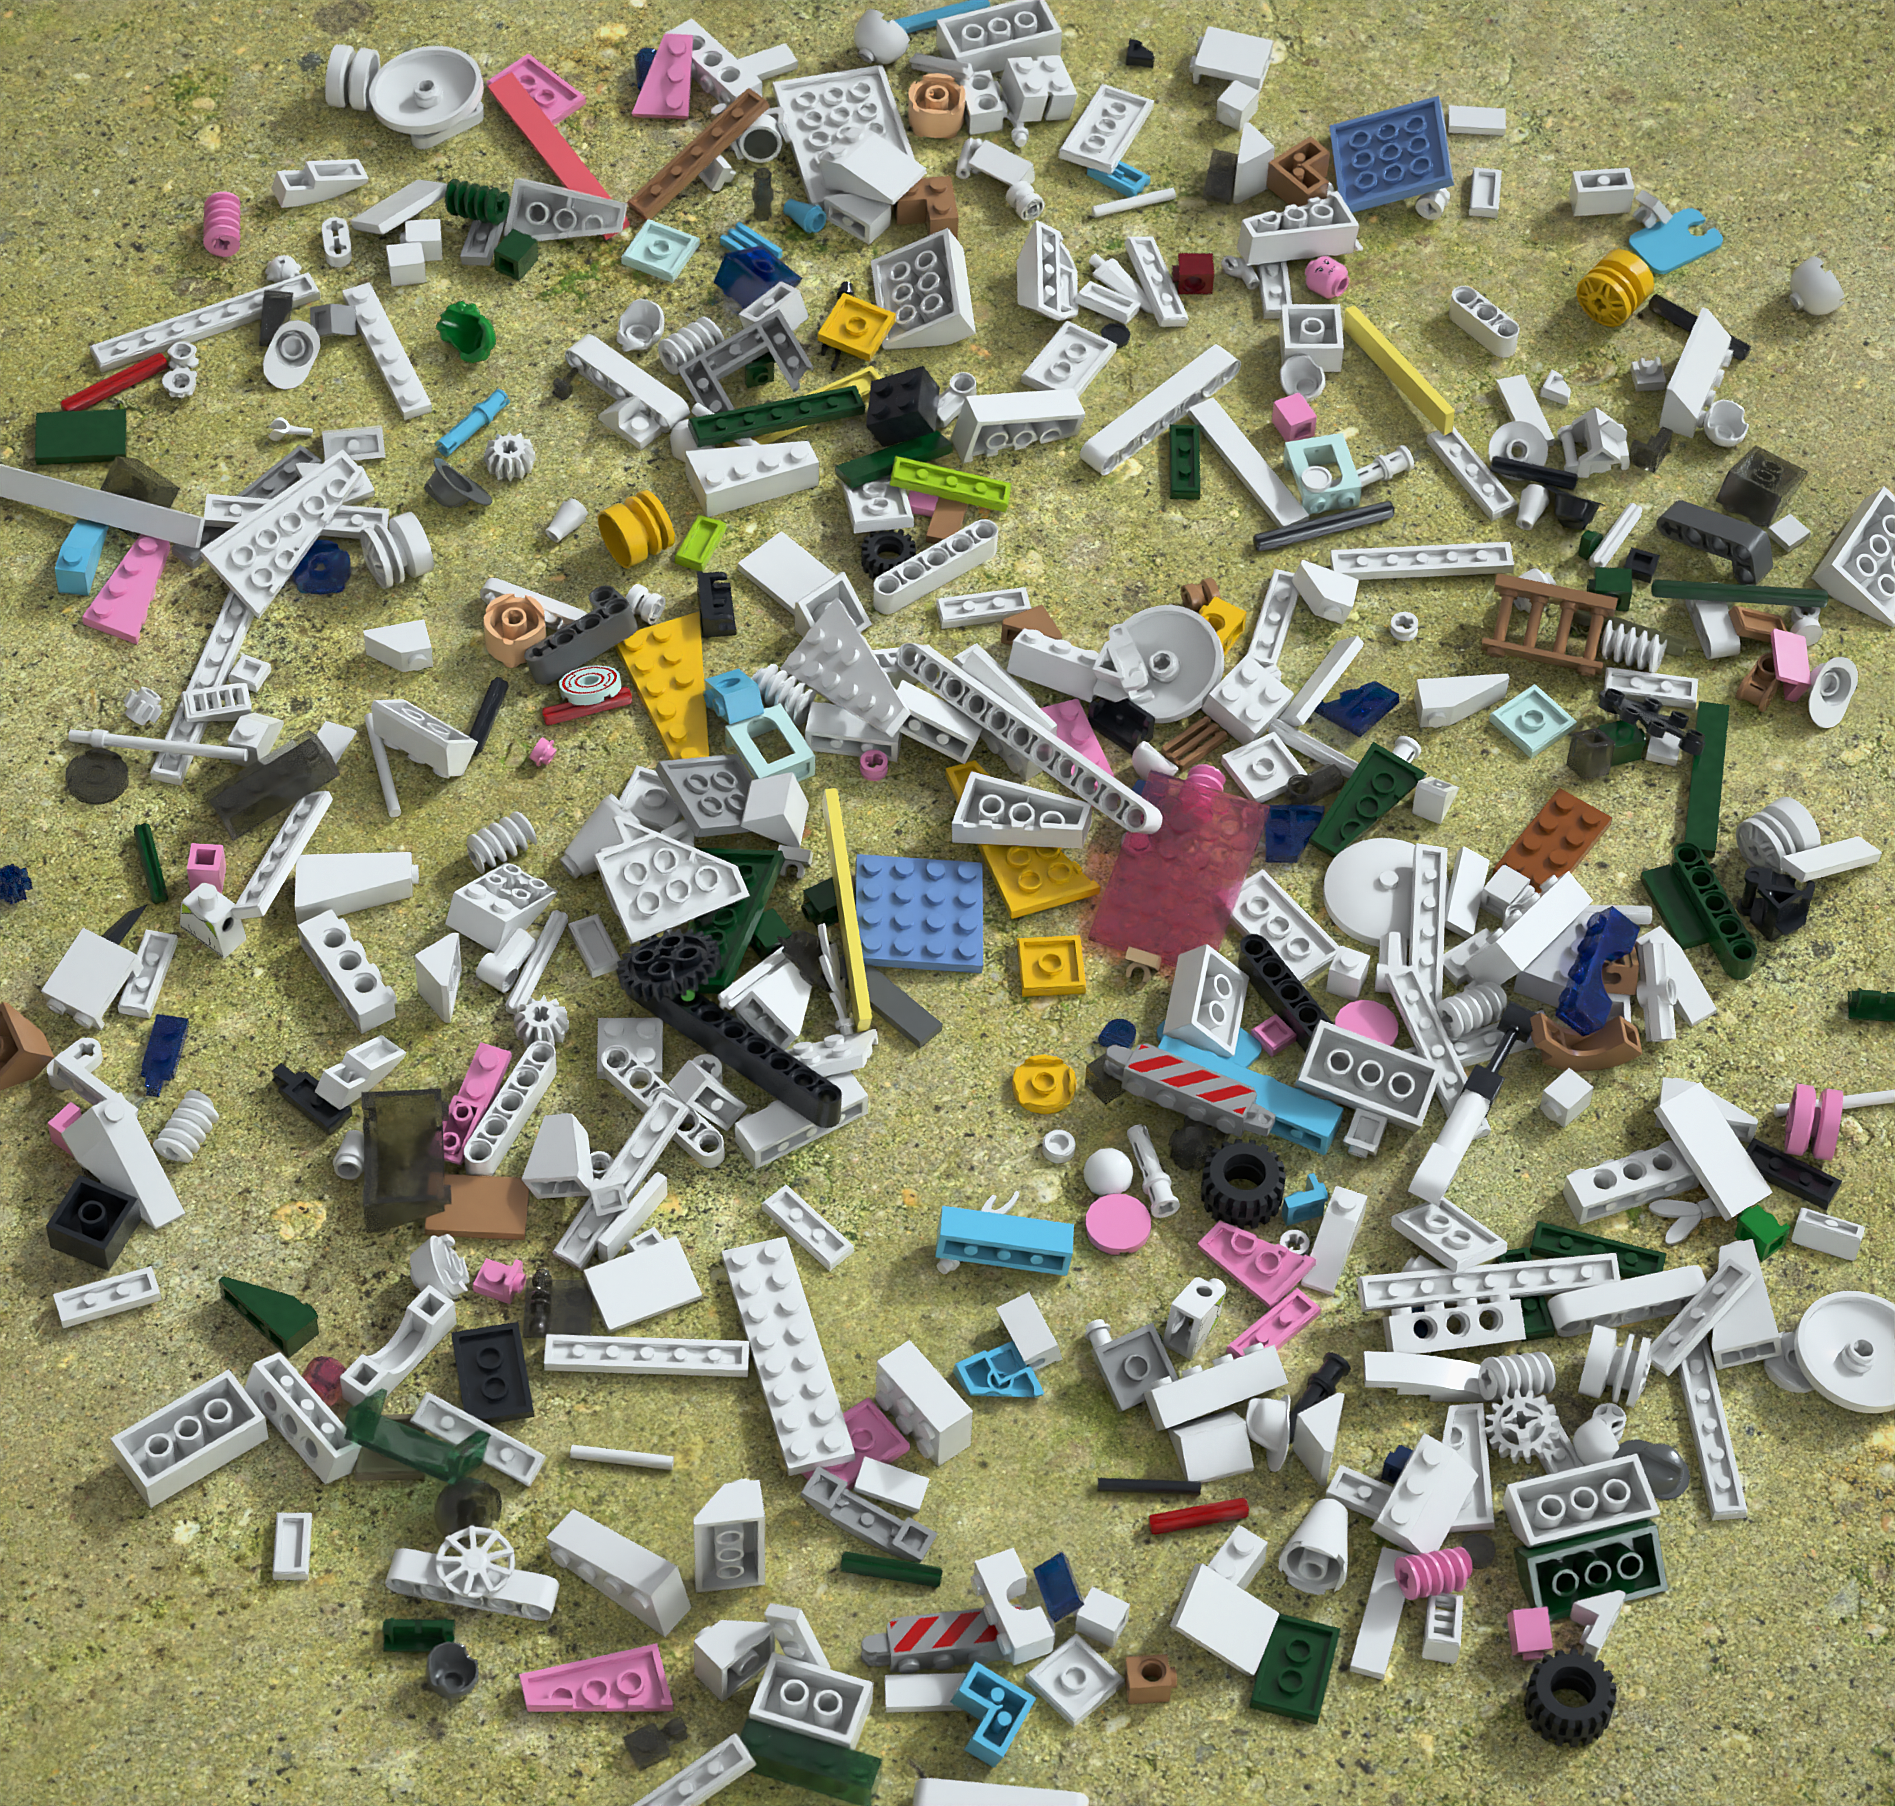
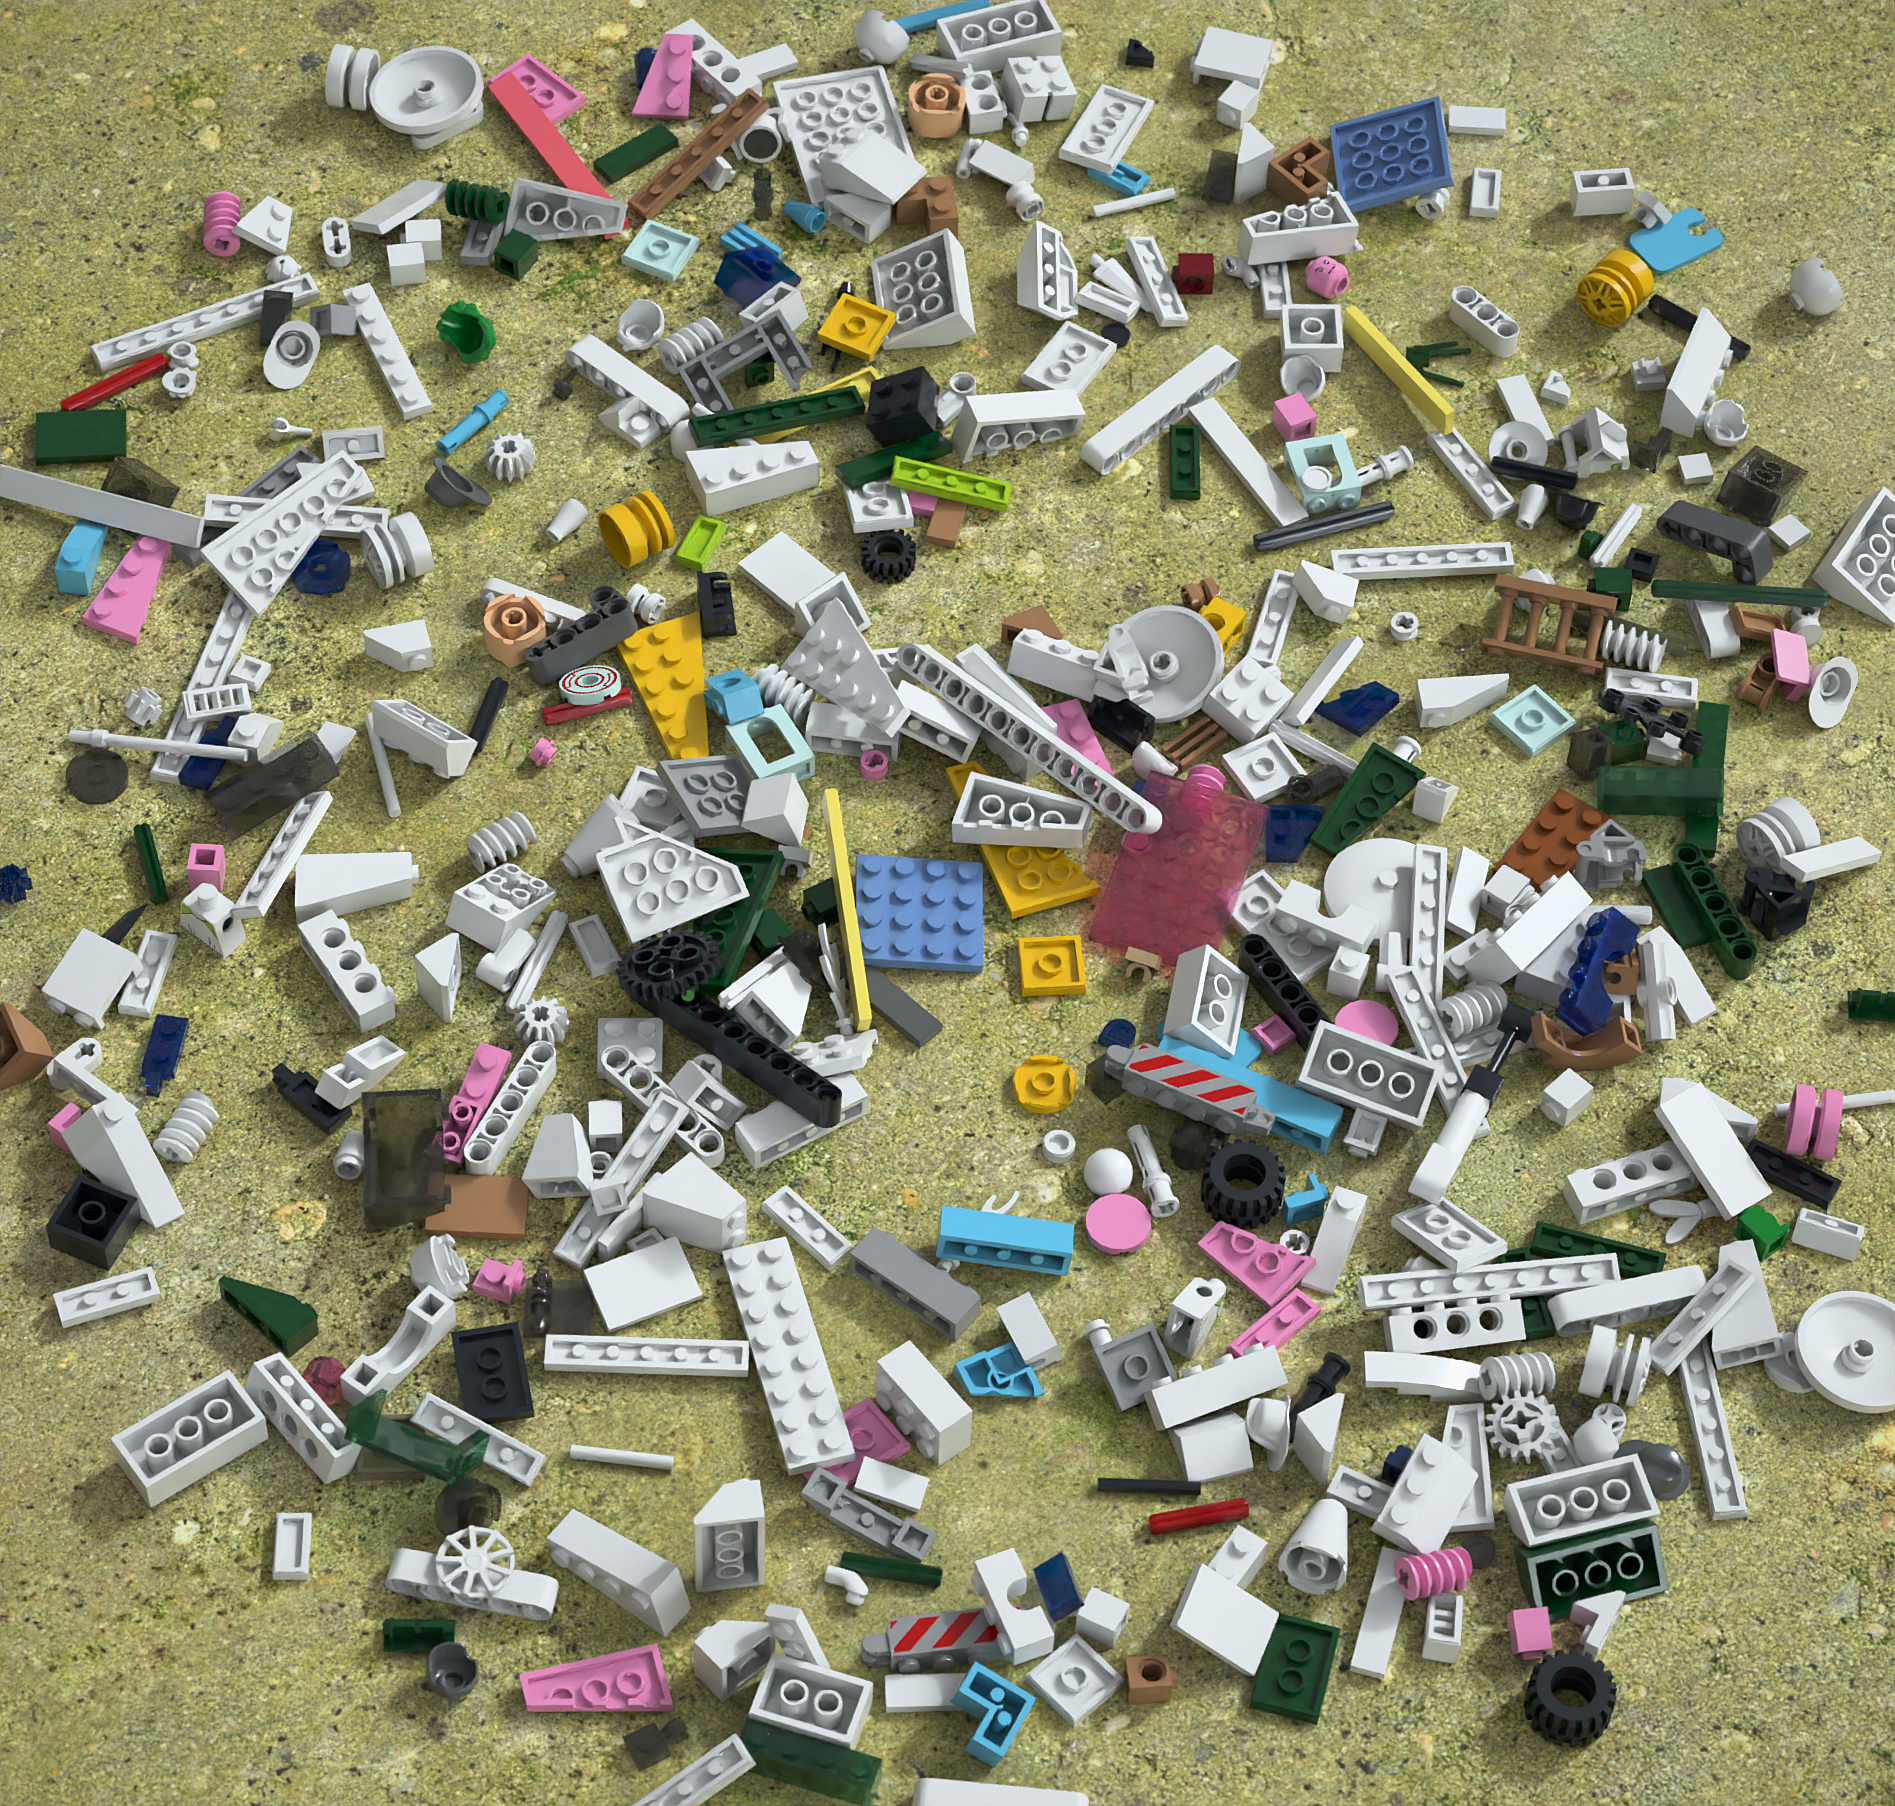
white slope [272,159,369,208] -> none
white beam [873,519,998,614] -> none
white tile [936,587,1031,629] -> none
none -> clear blue hinge [178,715,237,792]
none -> white wing [232,196,292,256]
none -> white brick [589,1099,623,1153]
none -> dark green tile [593,123,678,184]
none -> white slope [642,1152,747,1255]
none -> white arm [824,1565,868,1606]
none -> light grey brick [849,1226,980,1342]
none -> white arch [1274,879,1379,954]
none -> dark green plant [1406,341,1472,387]
none -> light grey piece [1571,819,1647,891]
none -> clear green brick [1597,765,1724,817]
none -> white tile [1676,453,1714,485]

